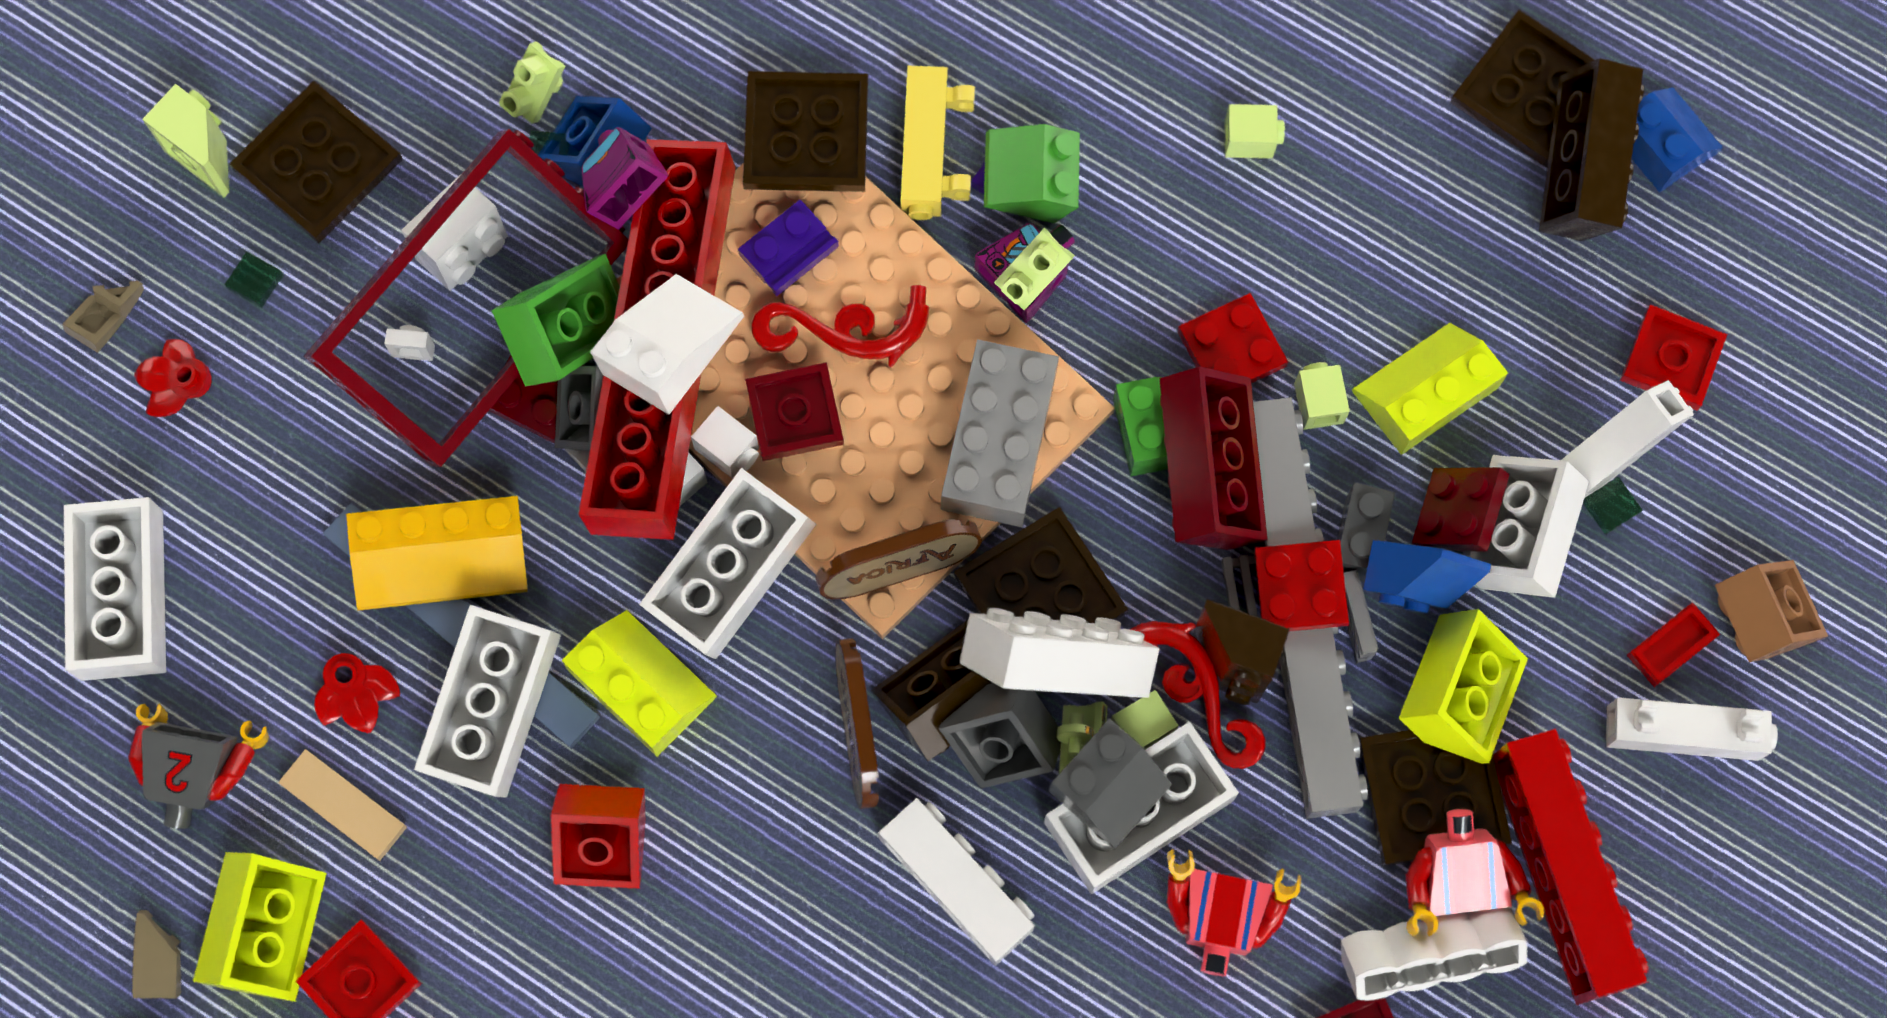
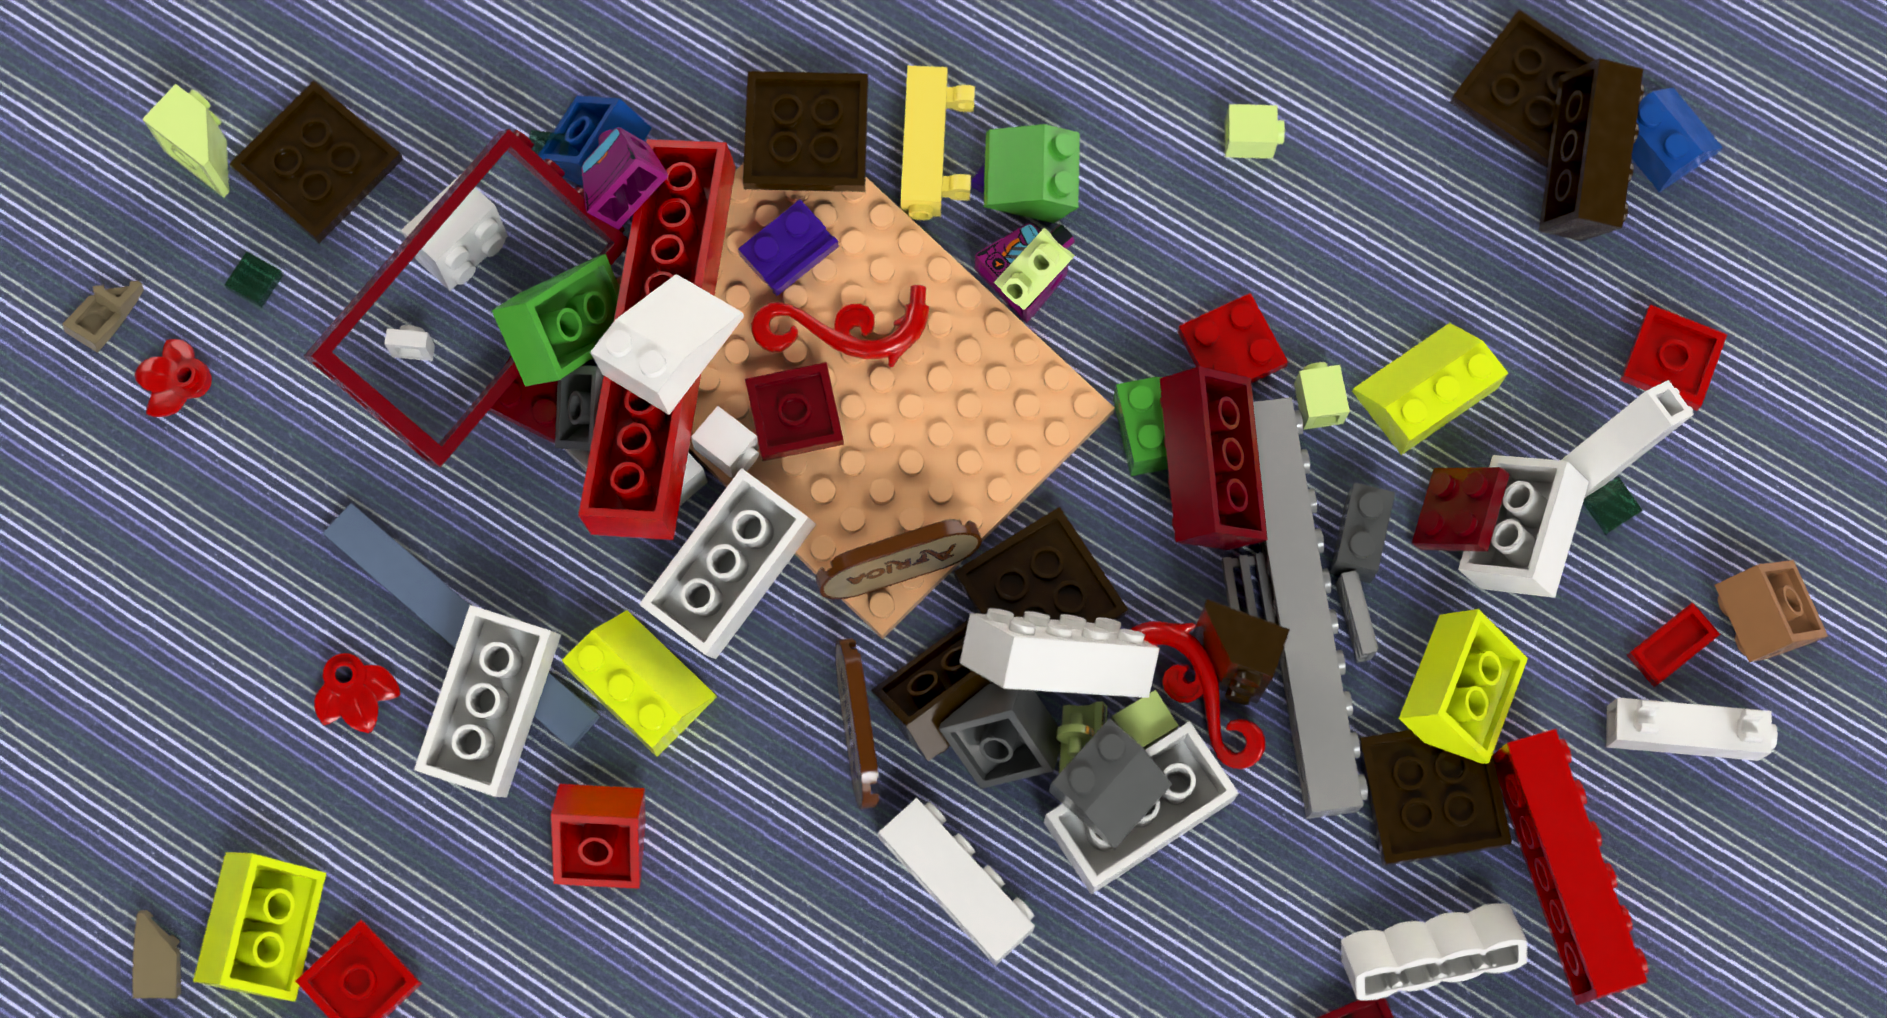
white brick [64,497,166,681] -> none
dark grey torso [128,704,269,829] -> none
tan tile [278,749,407,861] -> none
yellow slope [346,496,528,611] -> none
yellowish green hips [499,41,565,124] -> none
light grey brick [941,339,1059,527] -> none
torso [1166,849,1302,976] -> none
red plate [1255,540,1349,632] -> none
blue slope [1363,540,1491,614] -> none
torso [1405,809,1544,937] -> none

